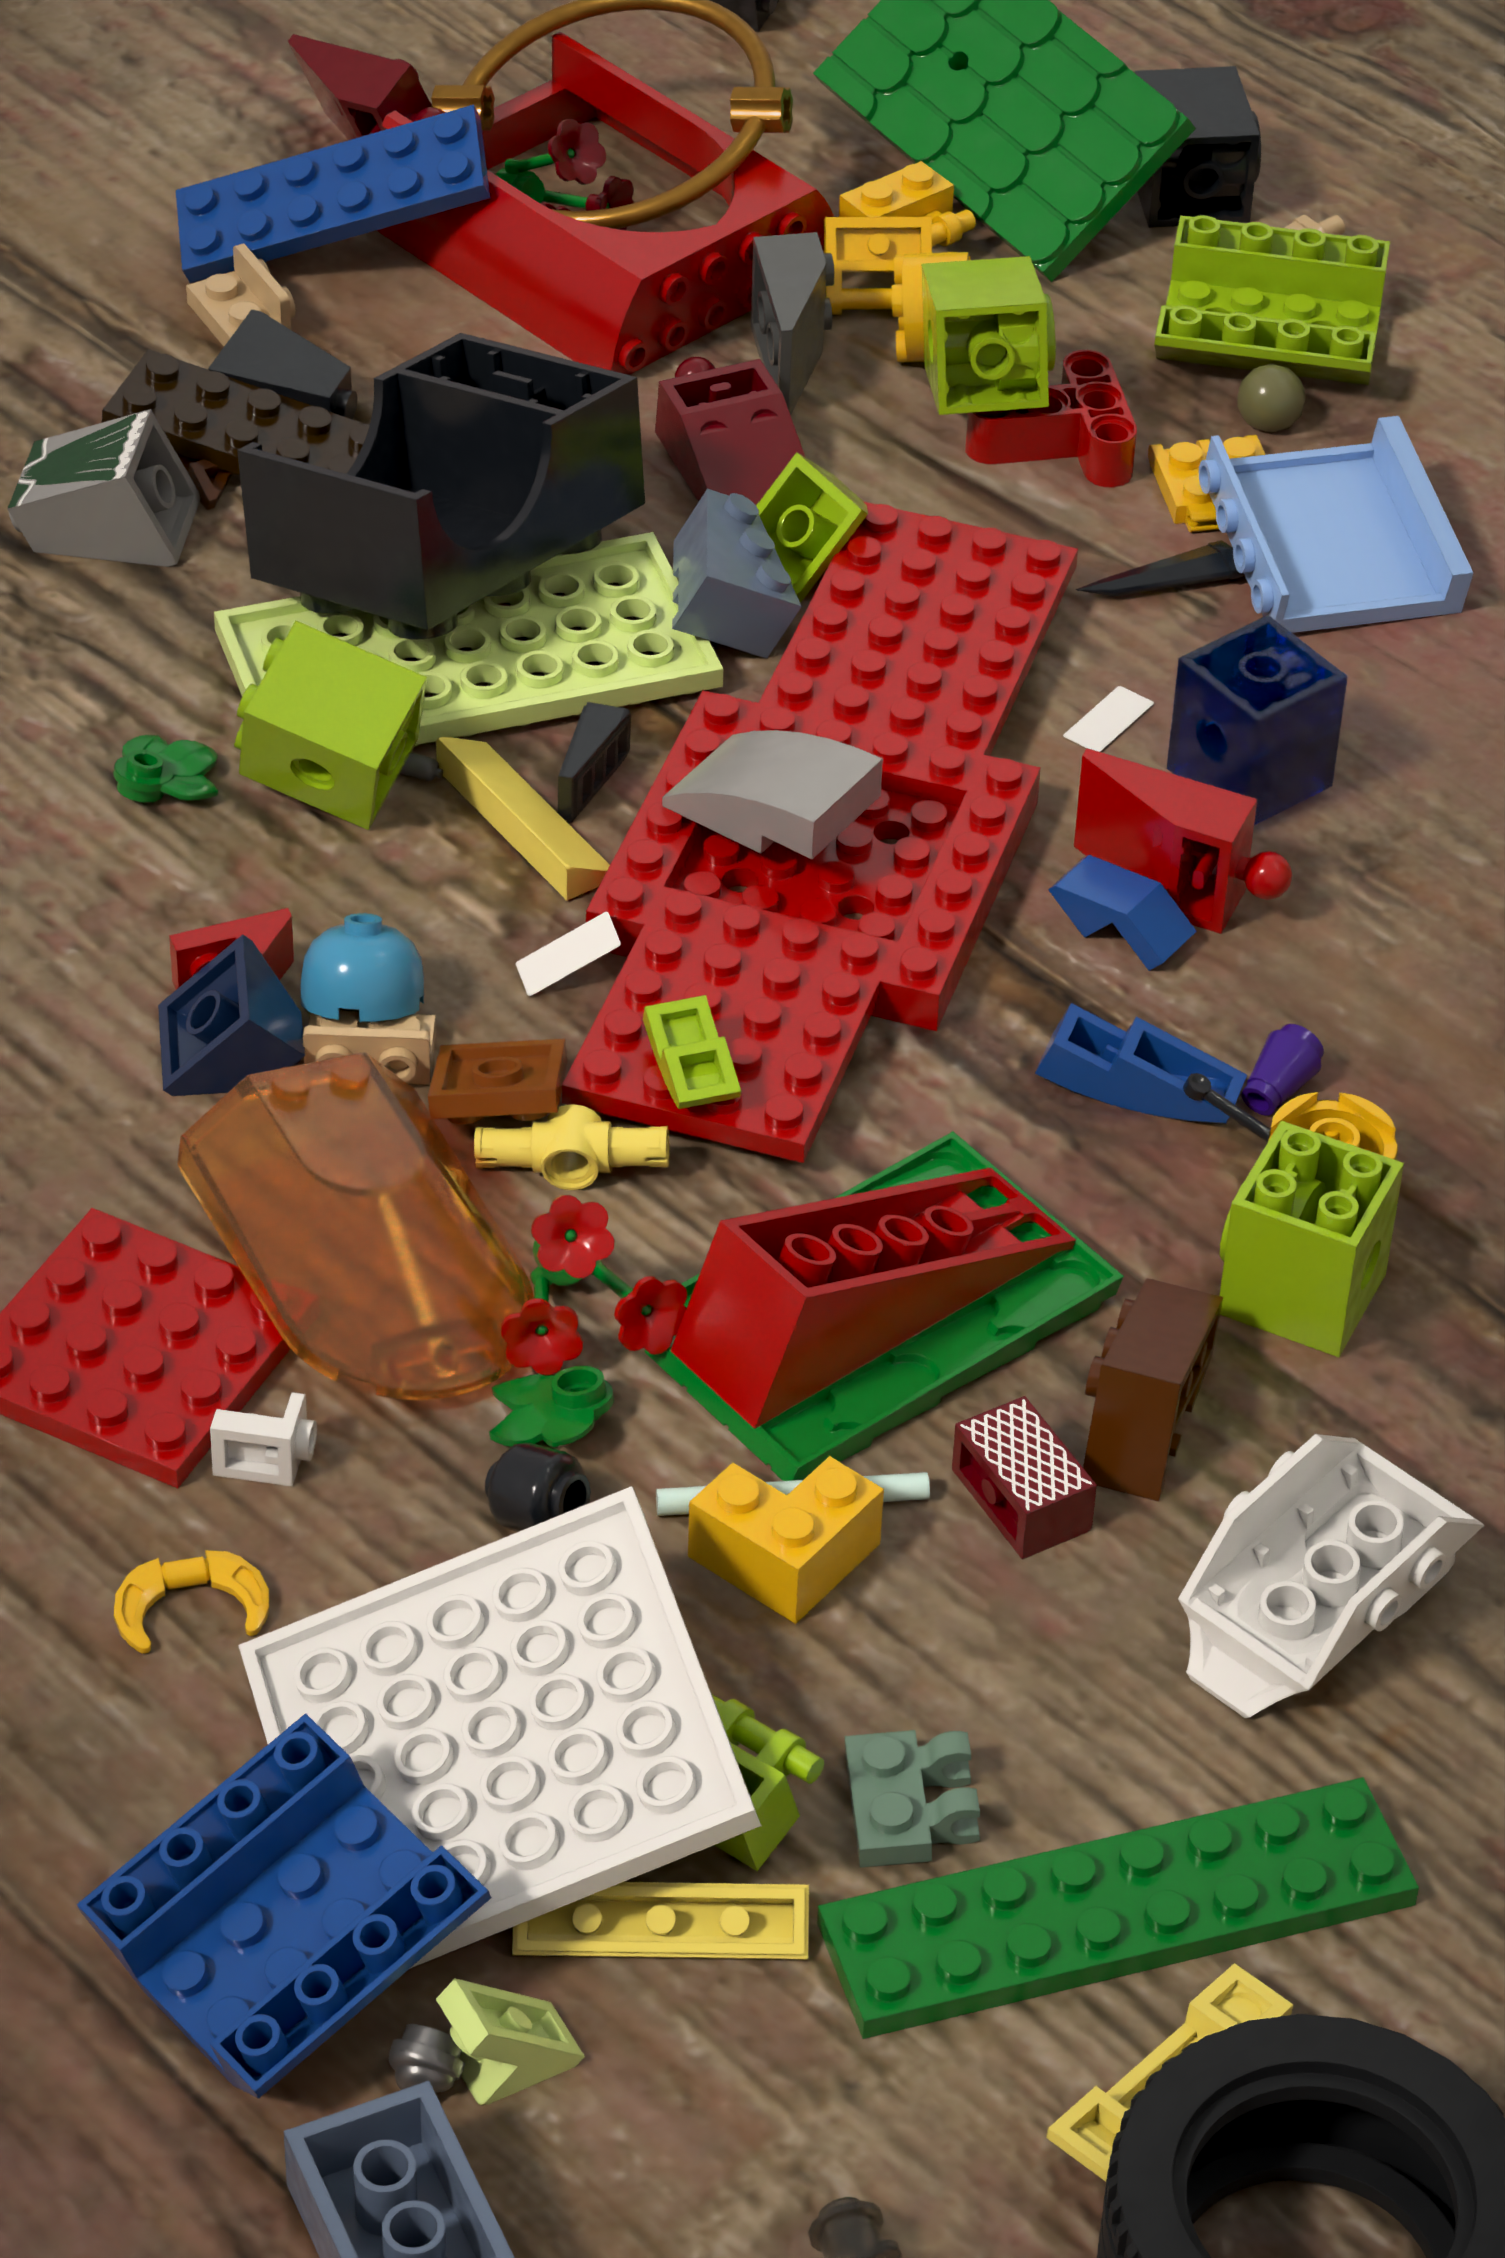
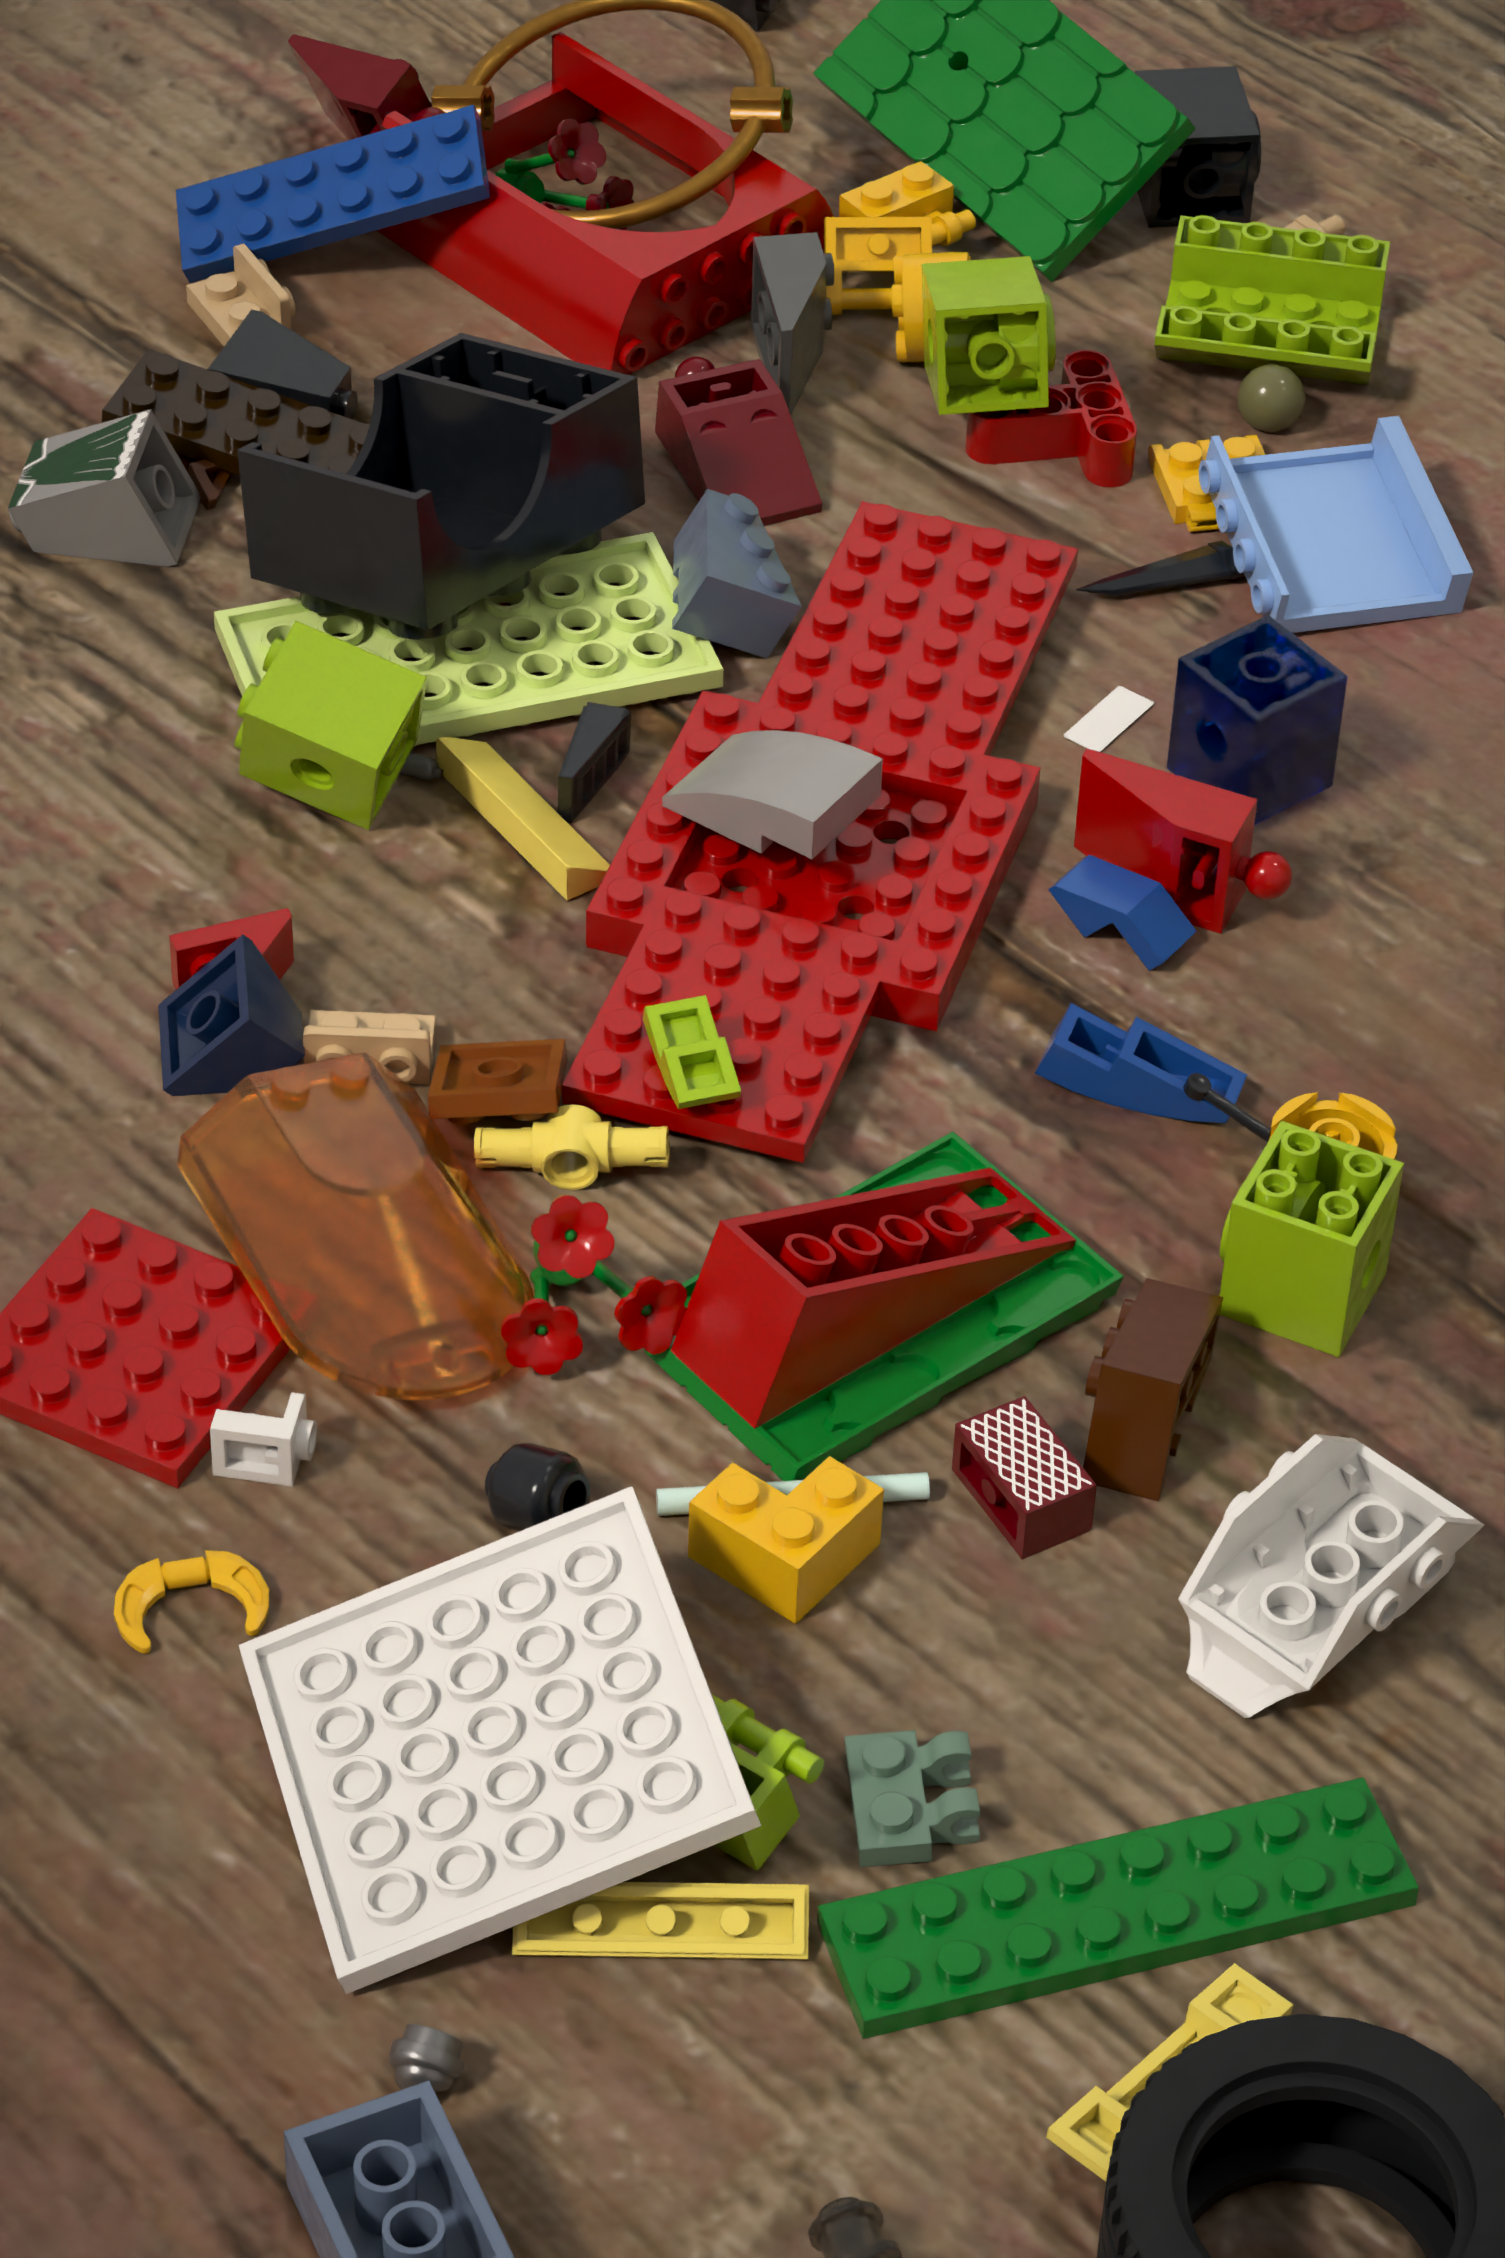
blue slope [77,1713,492,2099] -> none
green plate [113,735,218,802] -> none
dark azure cylinder [301,913,424,1022] -> none
yellowish green slope [436,1978,585,2105] -> none
green plate [489,1366,614,1447] -> none
white sticker [516,912,621,996] -> none
lime slope [756,452,868,603] -> none
dark purple cone [1241,1024,1324,1116] -> none

